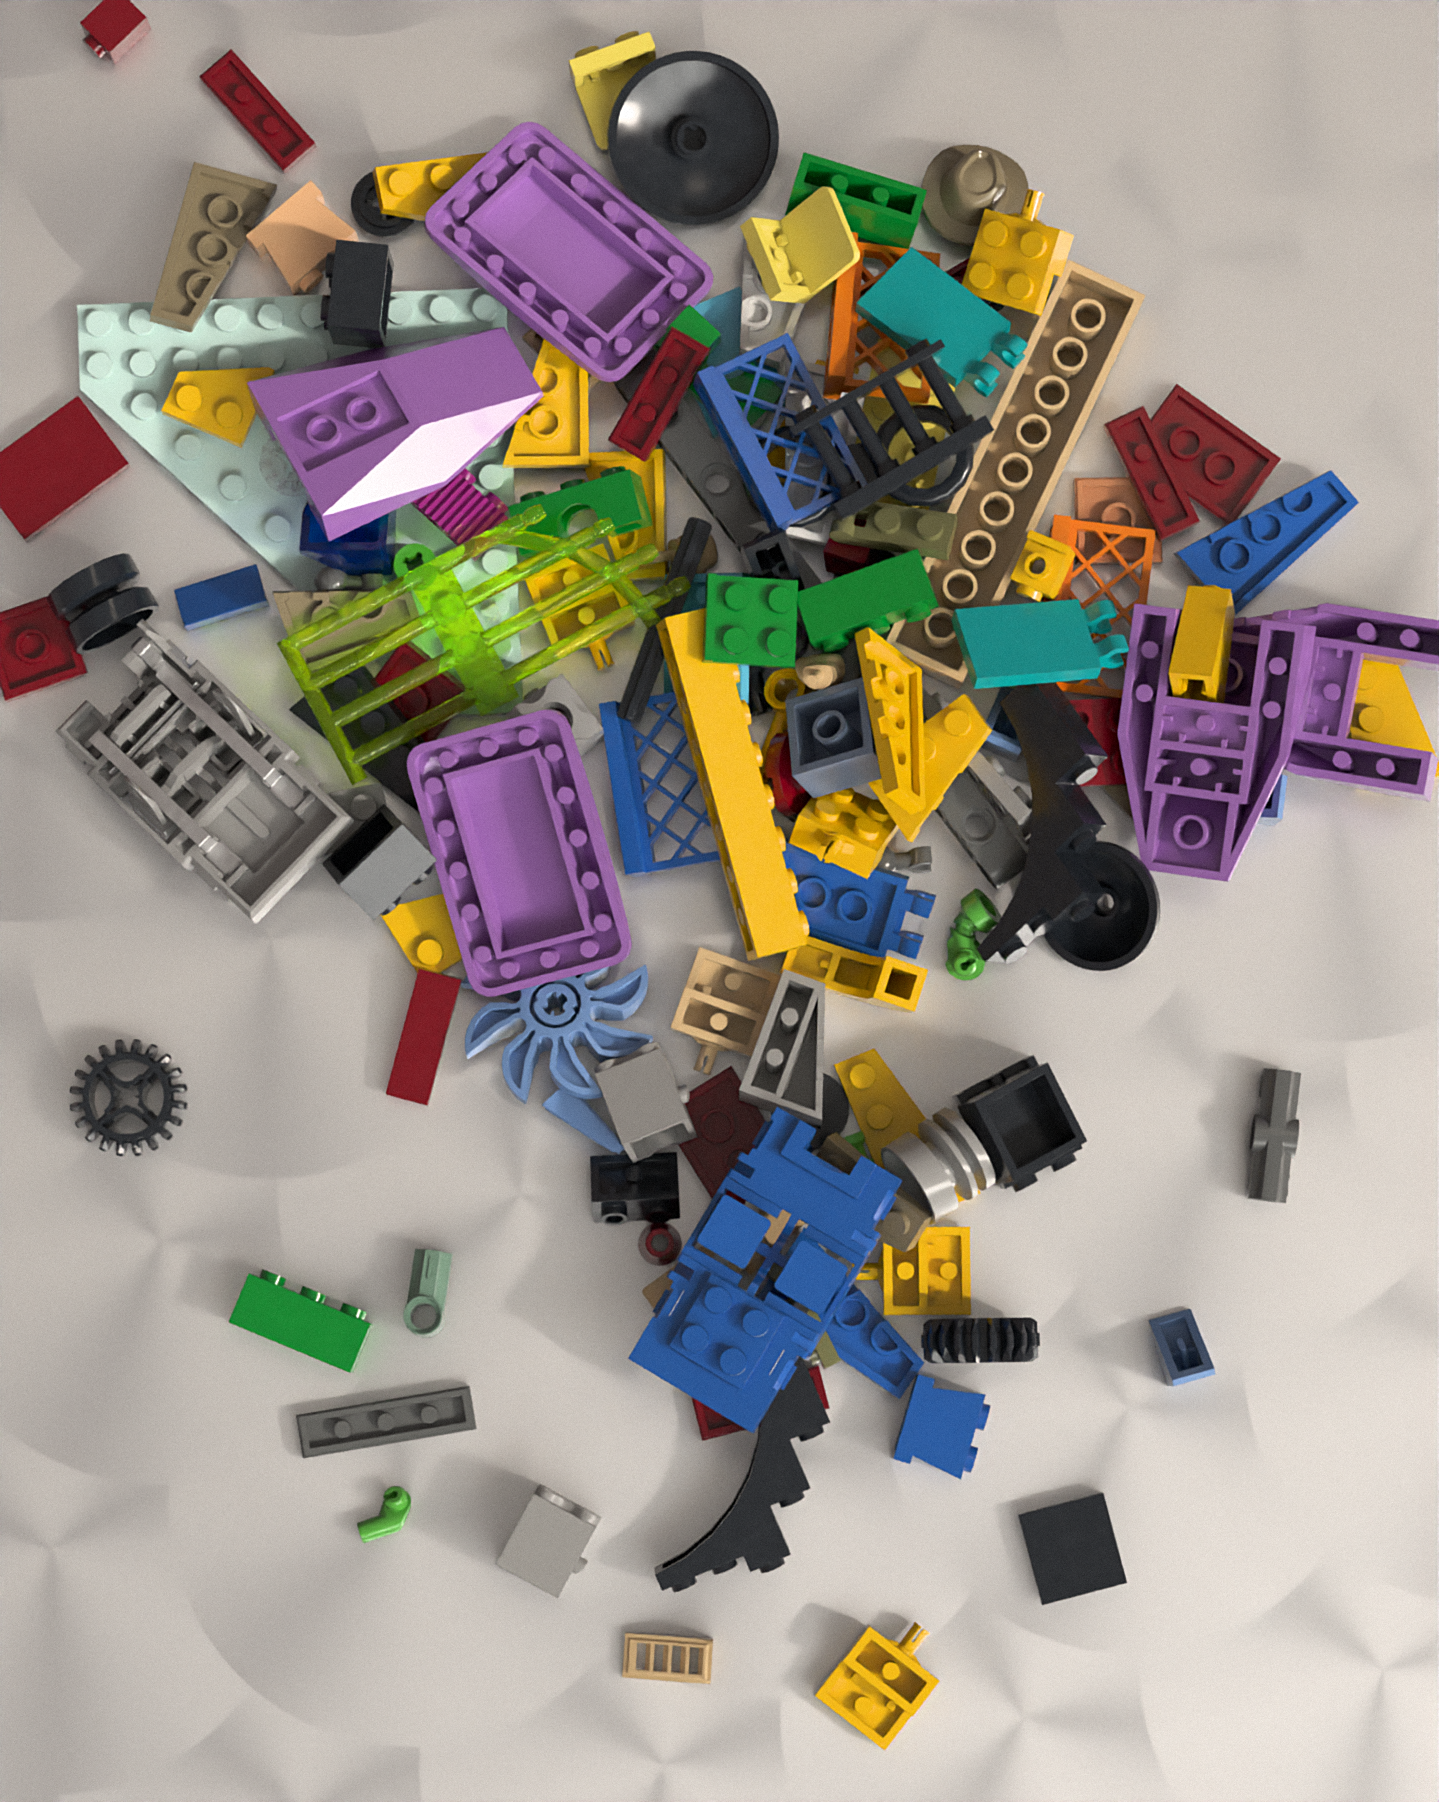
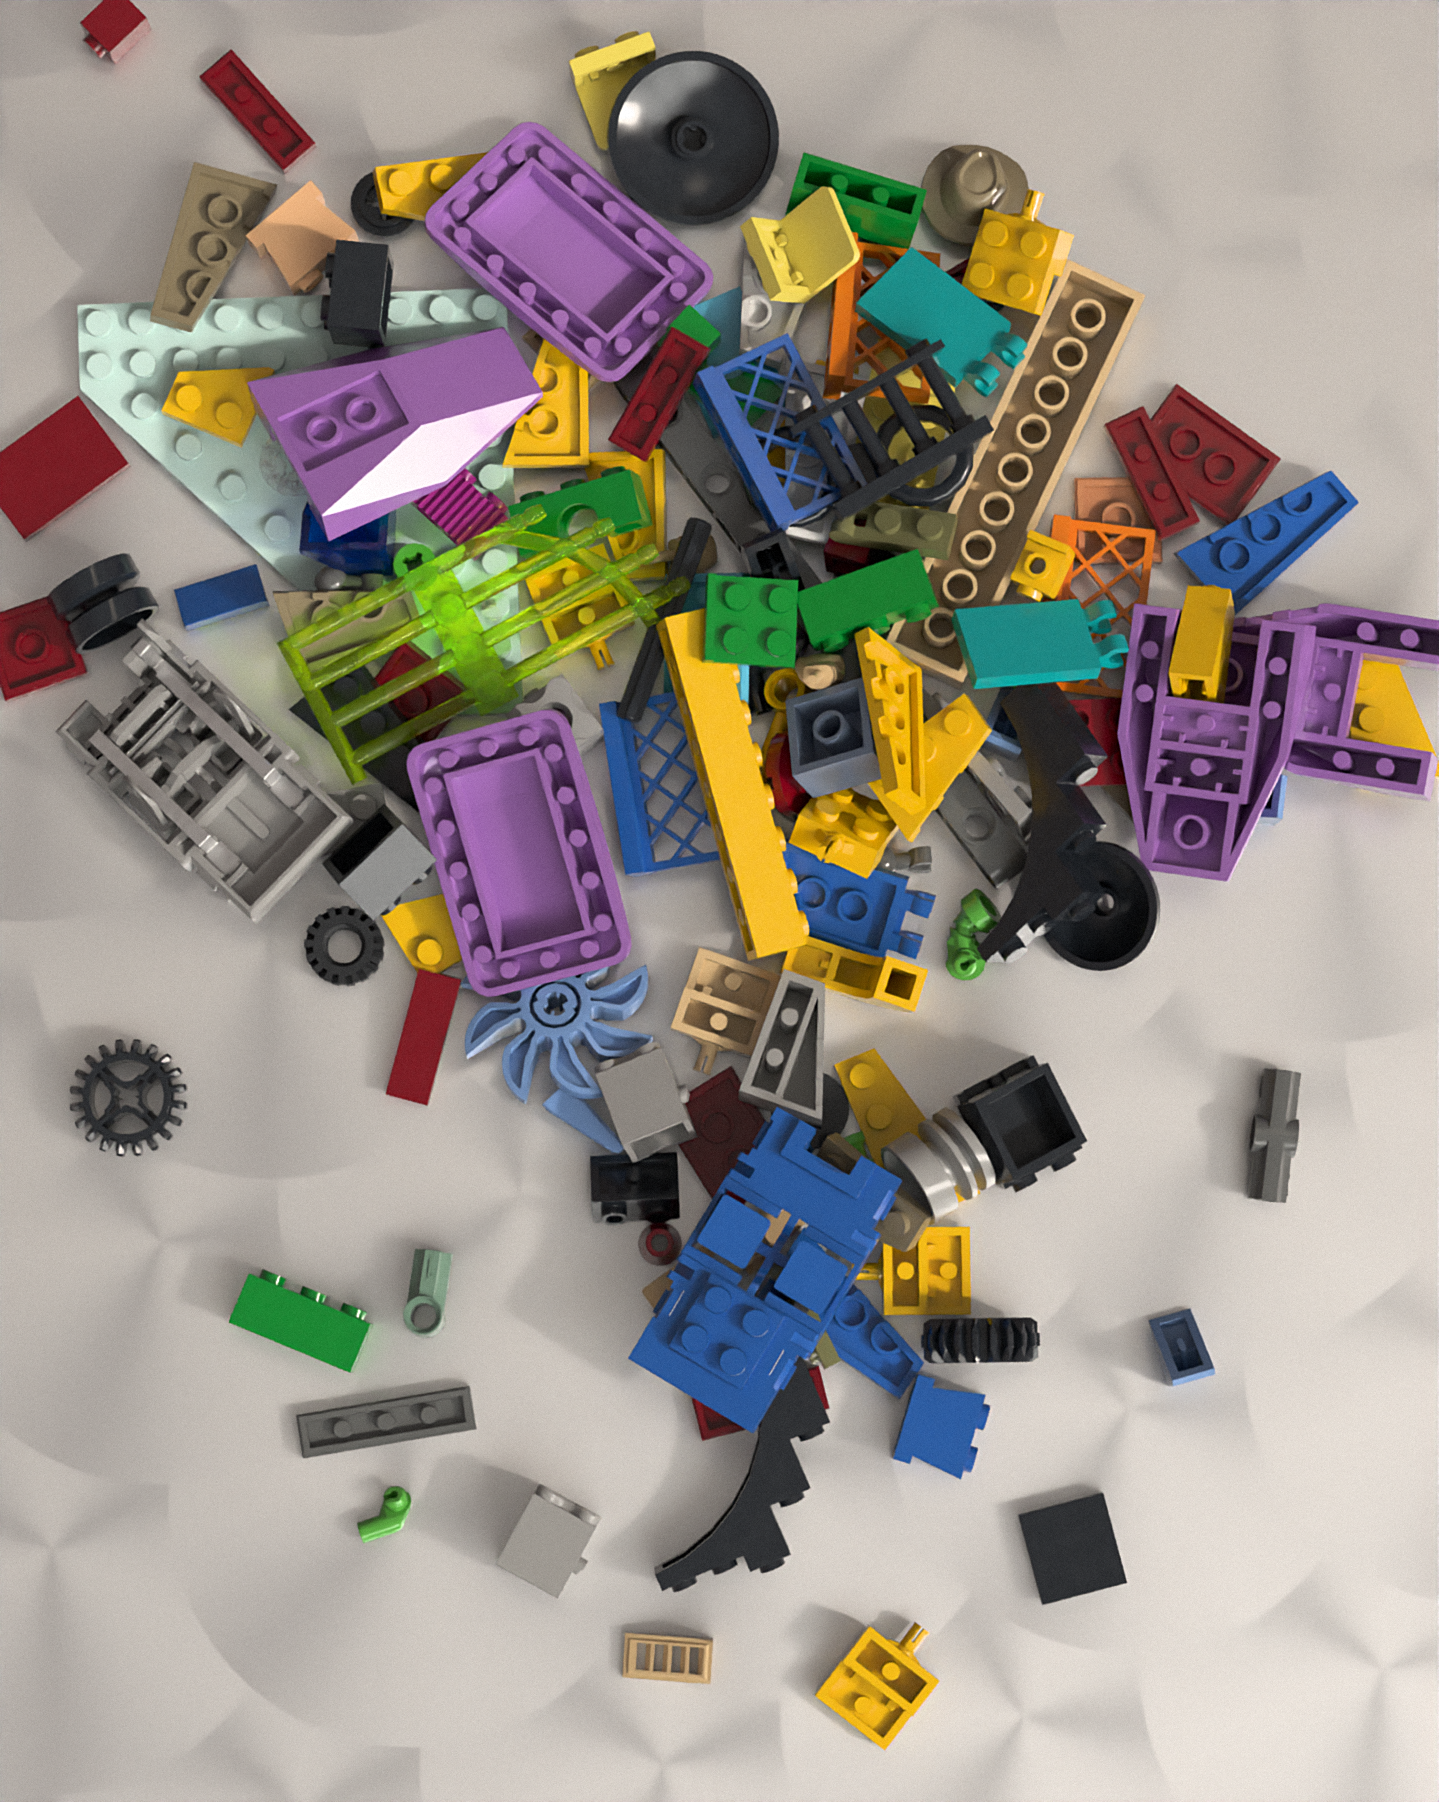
none -> black tyre [304,906,385,986]

